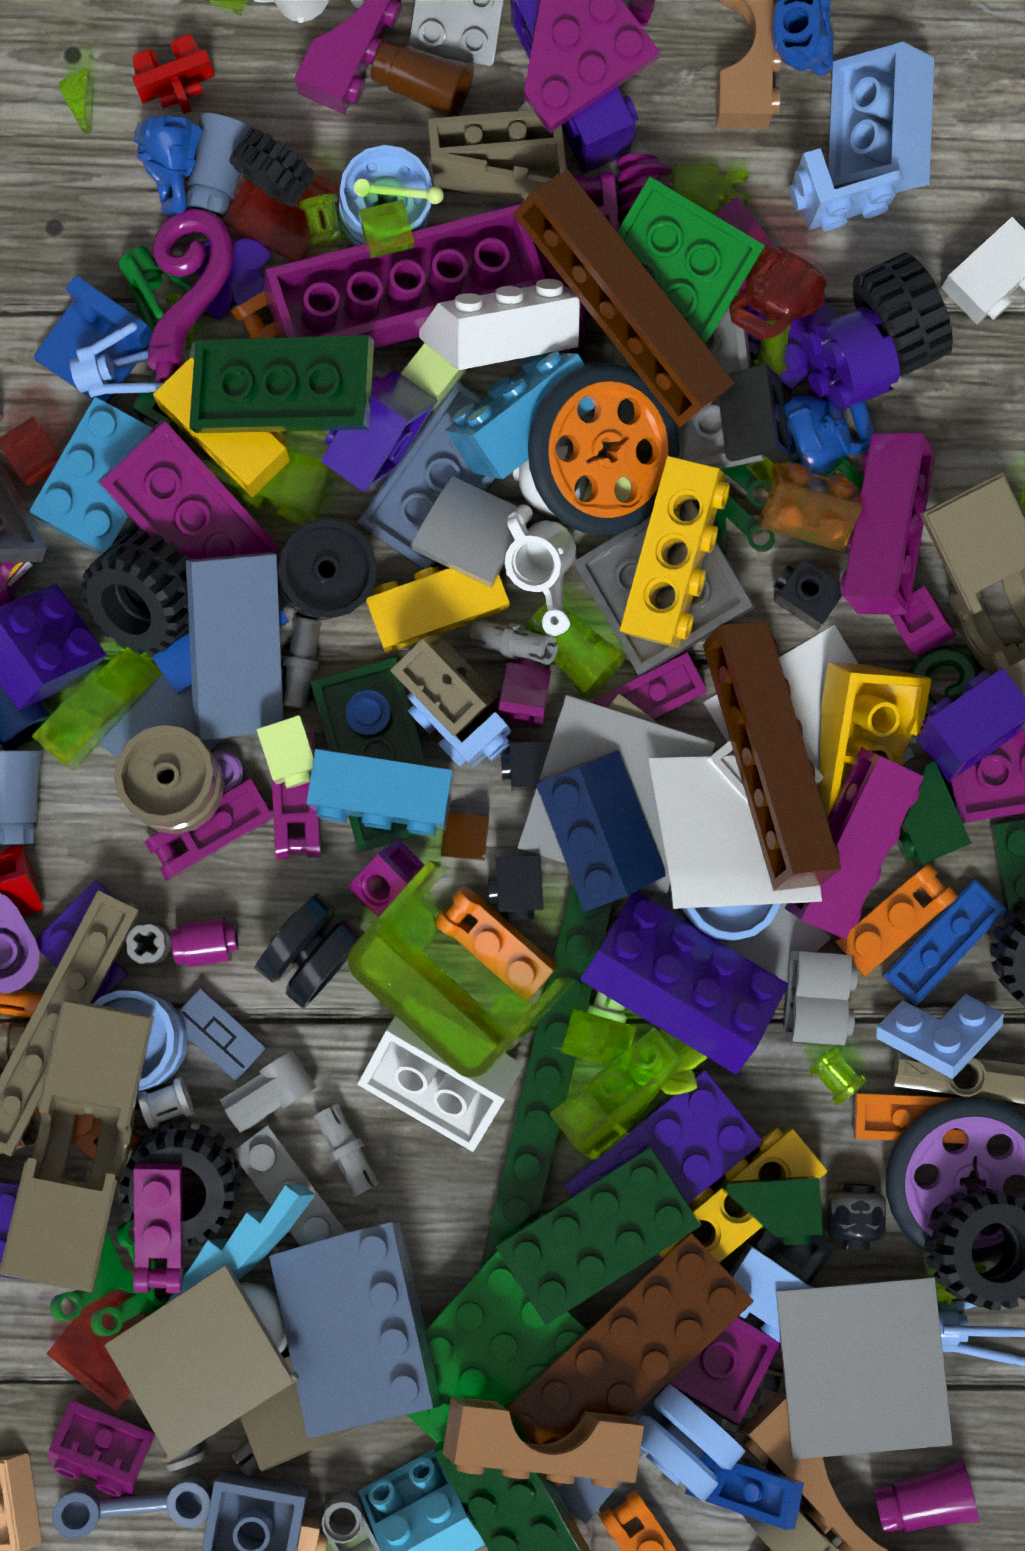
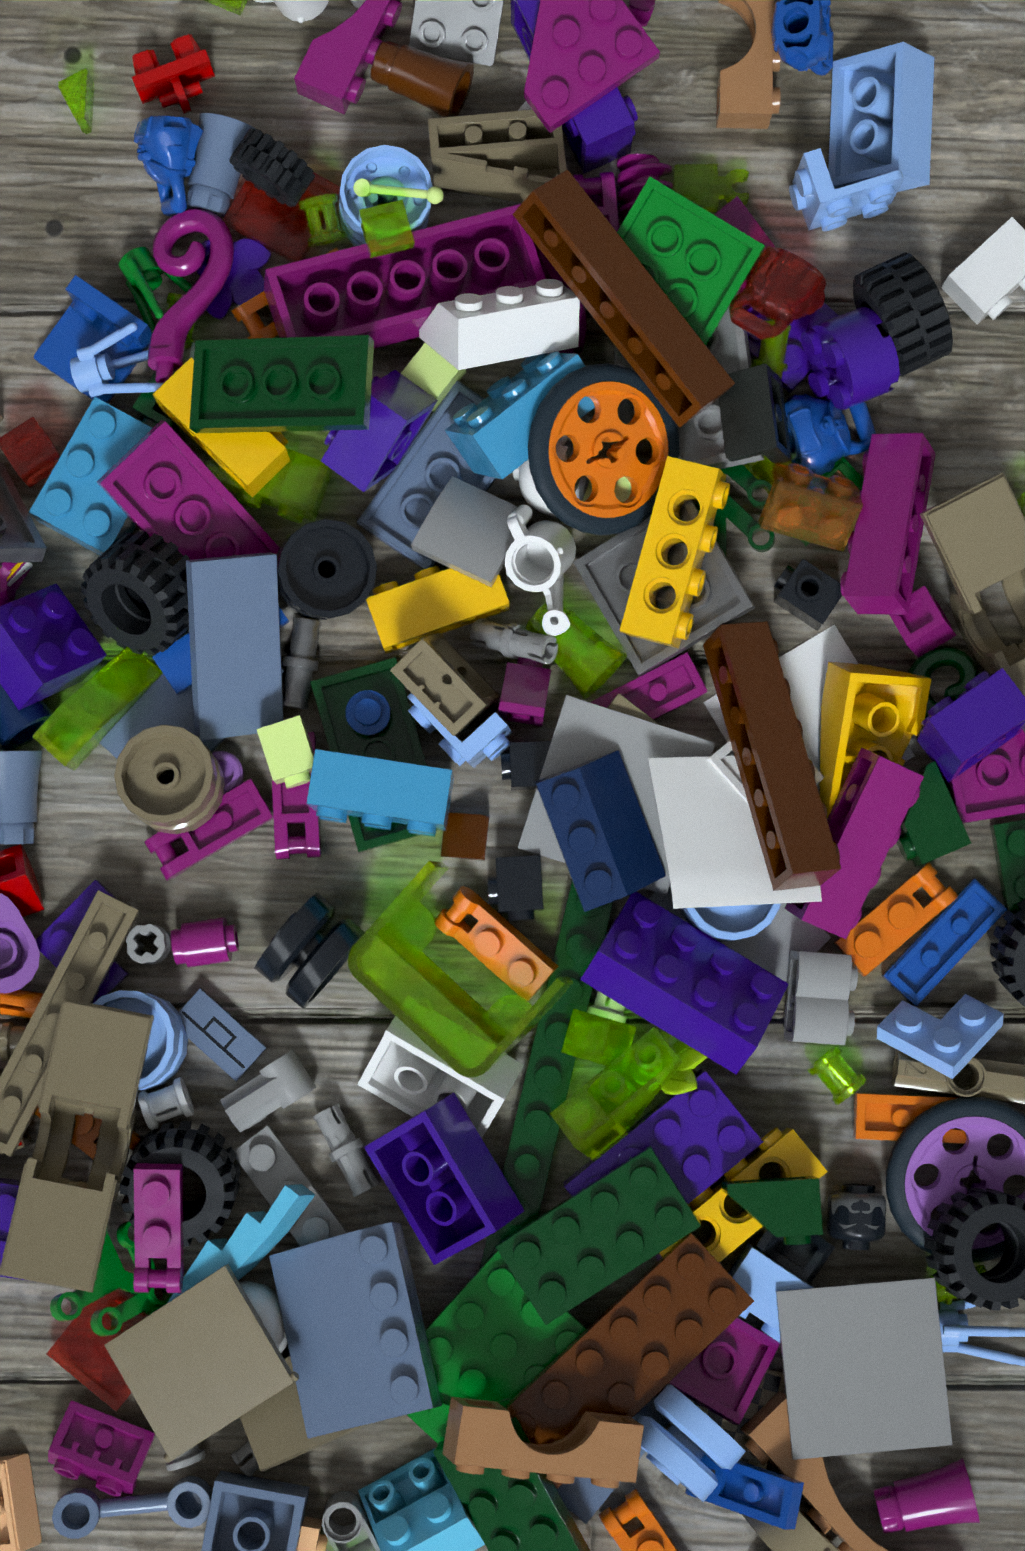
magenta brick [348,838,429,918] -> none
none -> dark purple brick [364,1093,525,1265]

